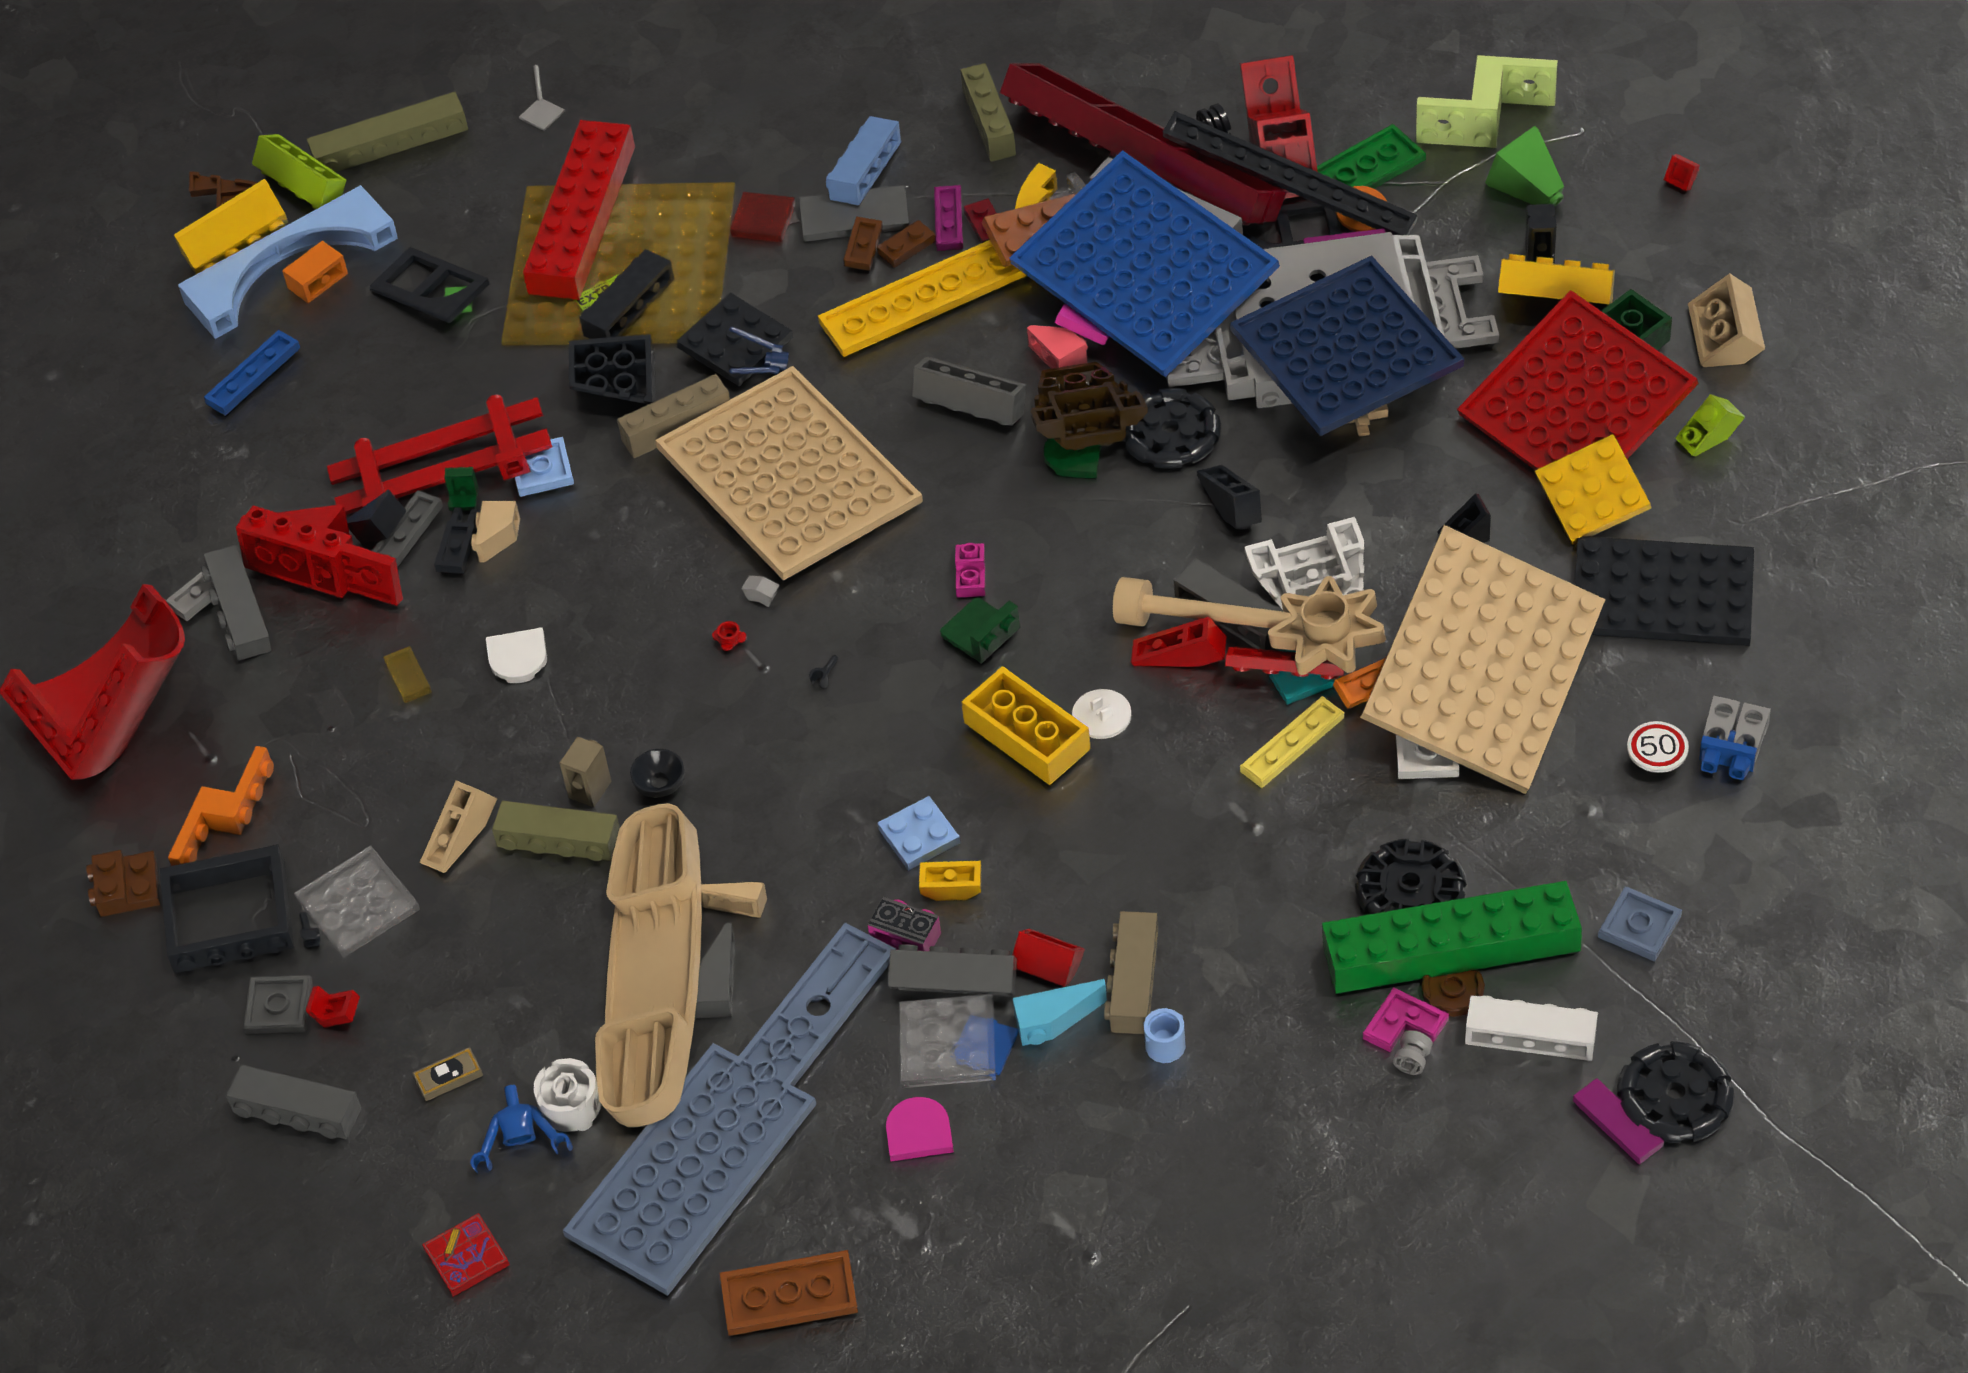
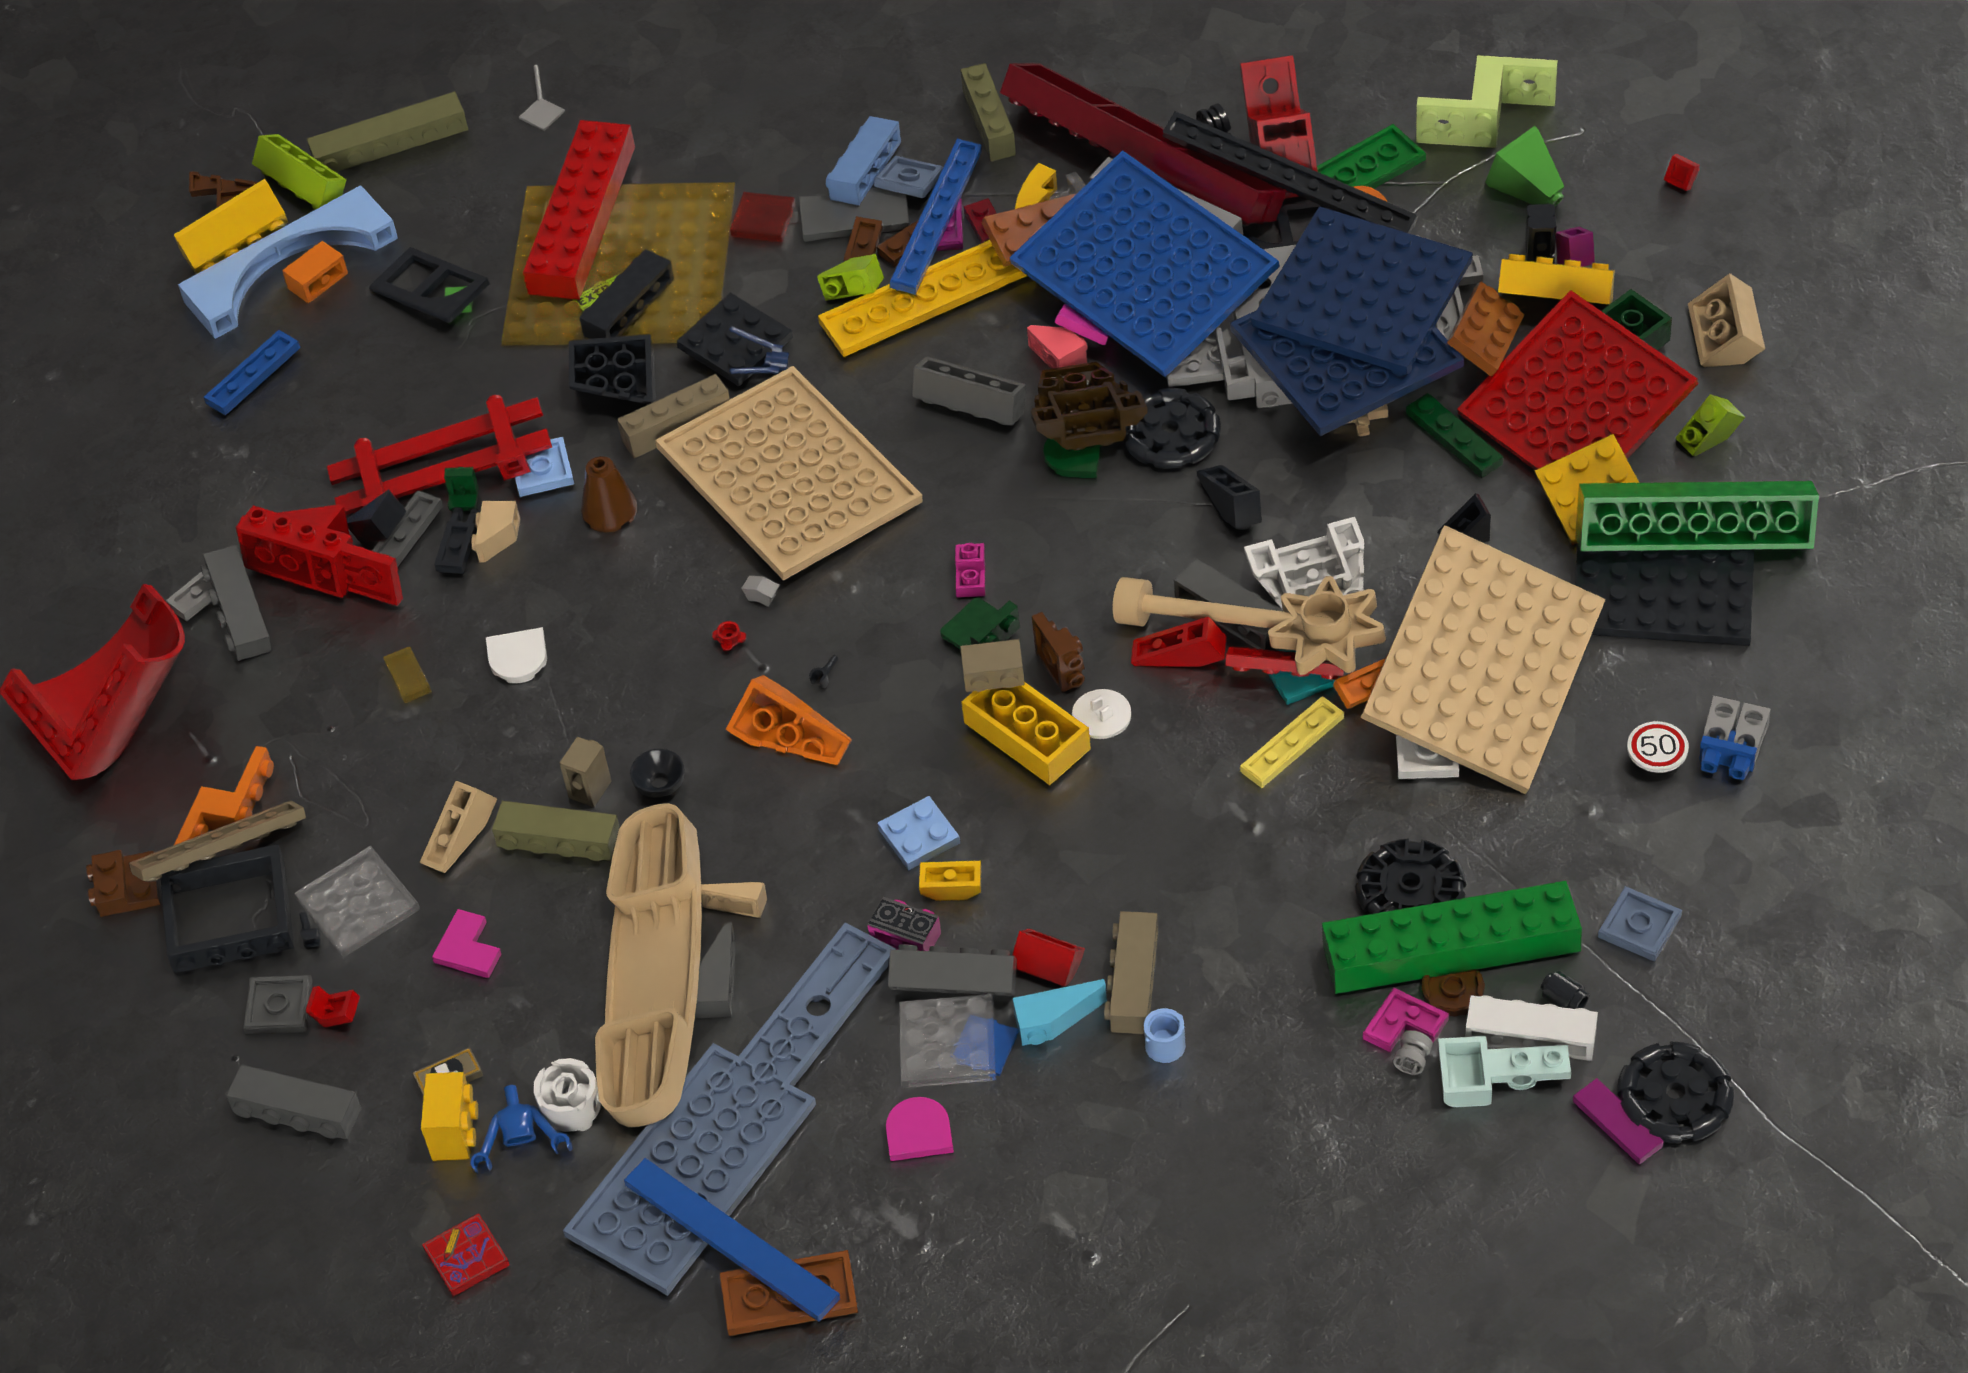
none -> dark tan plate [129,800,306,881]
none -> yellow brick [421,1072,478,1161]
none -> dark pink tile [432,909,502,978]
none -> reddish brown cone [581,456,637,533]
none -> blue tile [624,1158,840,1322]
none -> orange wedge [725,675,852,765]
none -> lime slope [817,254,884,301]
none -> sand blue tile [874,156,943,198]
none -> blue tile [890,139,982,295]
none -> dark tan brick [960,639,1025,692]
none -> reddish brown plate [1032,612,1085,692]
none -> dark blue plate [1251,206,1473,375]
none -> dark green plate [1406,393,1503,478]
none -> light aqua plate [1438,1036,1571,1107]
none -> dark orange plate [1447,281,1525,377]
none -> black brick [1541,971,1590,1009]
none -> magenta brick [1556,227,1595,267]
none -> green brick [1575,481,1819,551]

